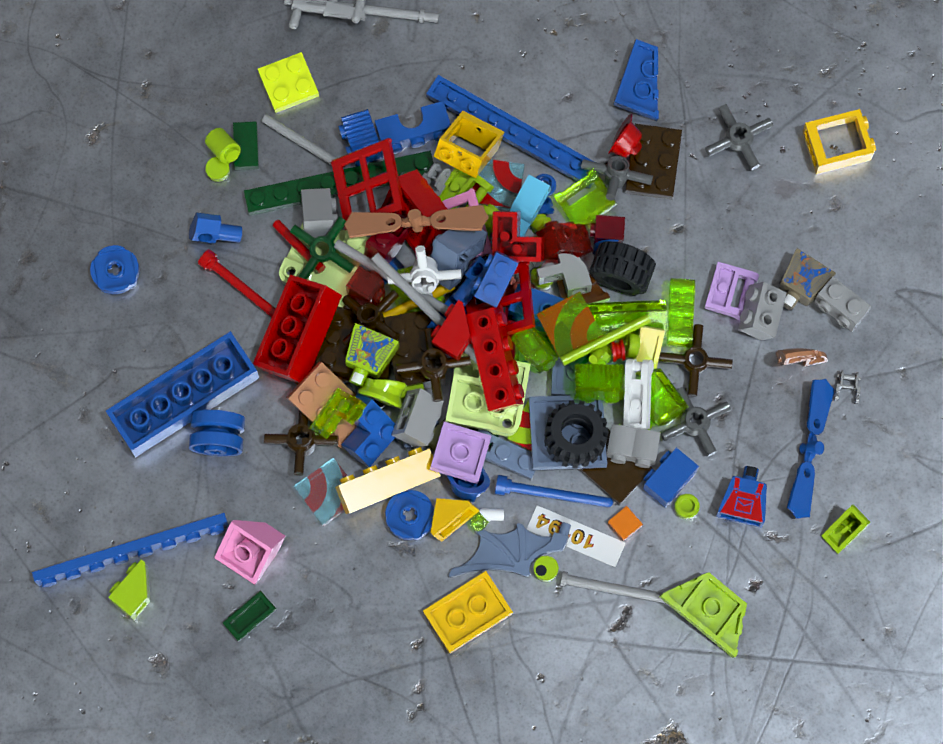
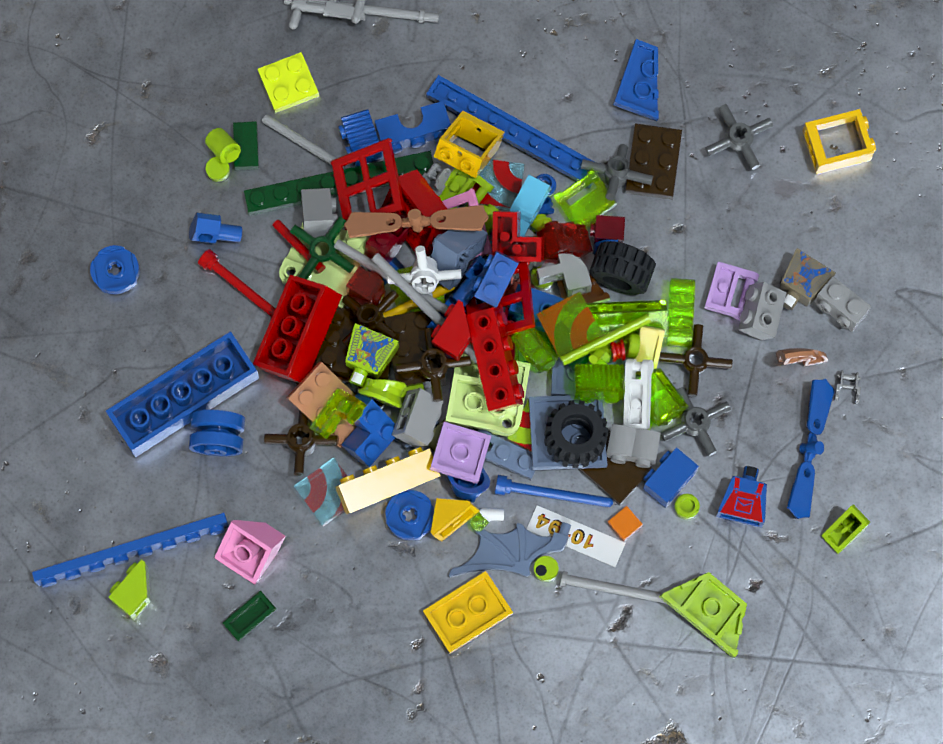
red piece [608,114,642,158] -> none

